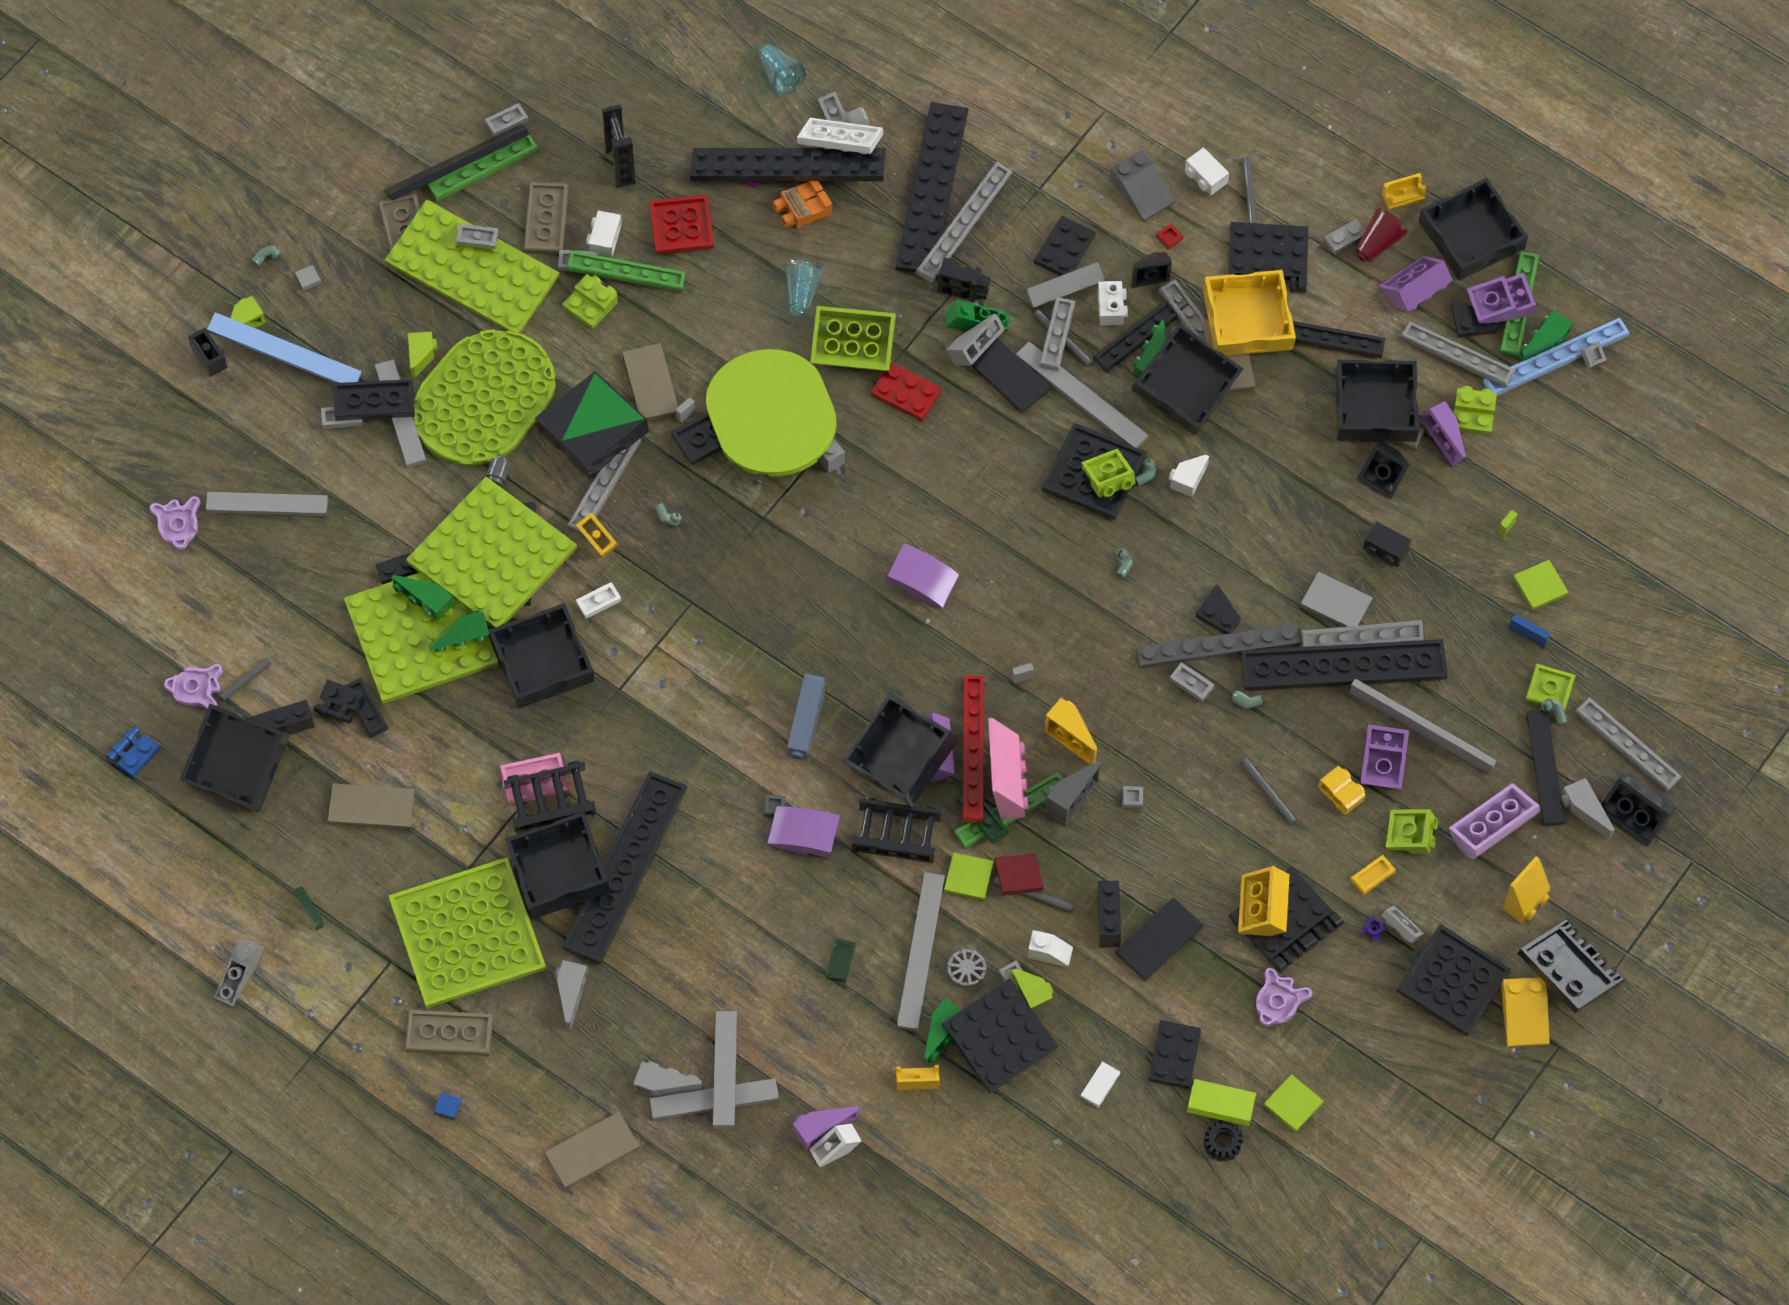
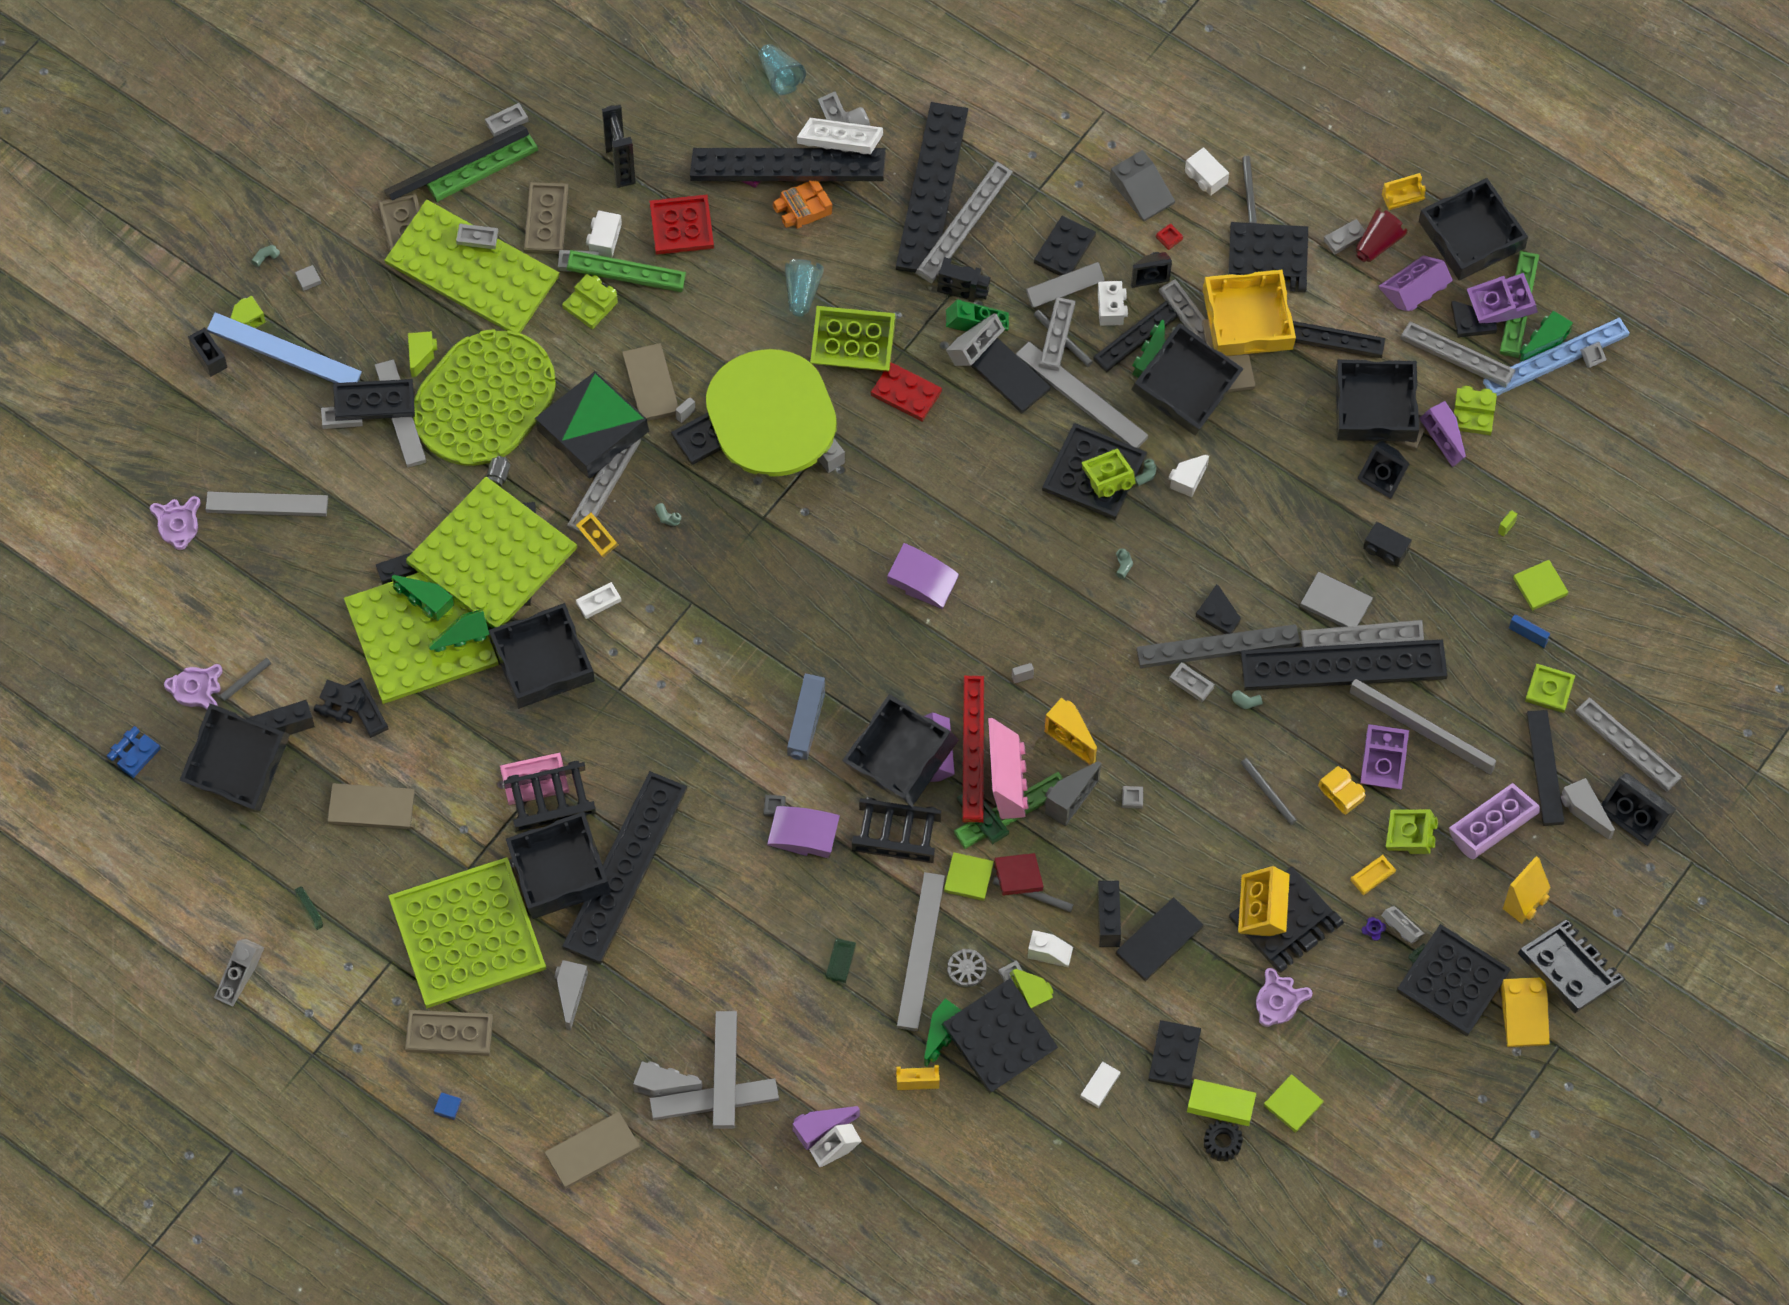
sand green arm [1541,698,1567,724] -> none

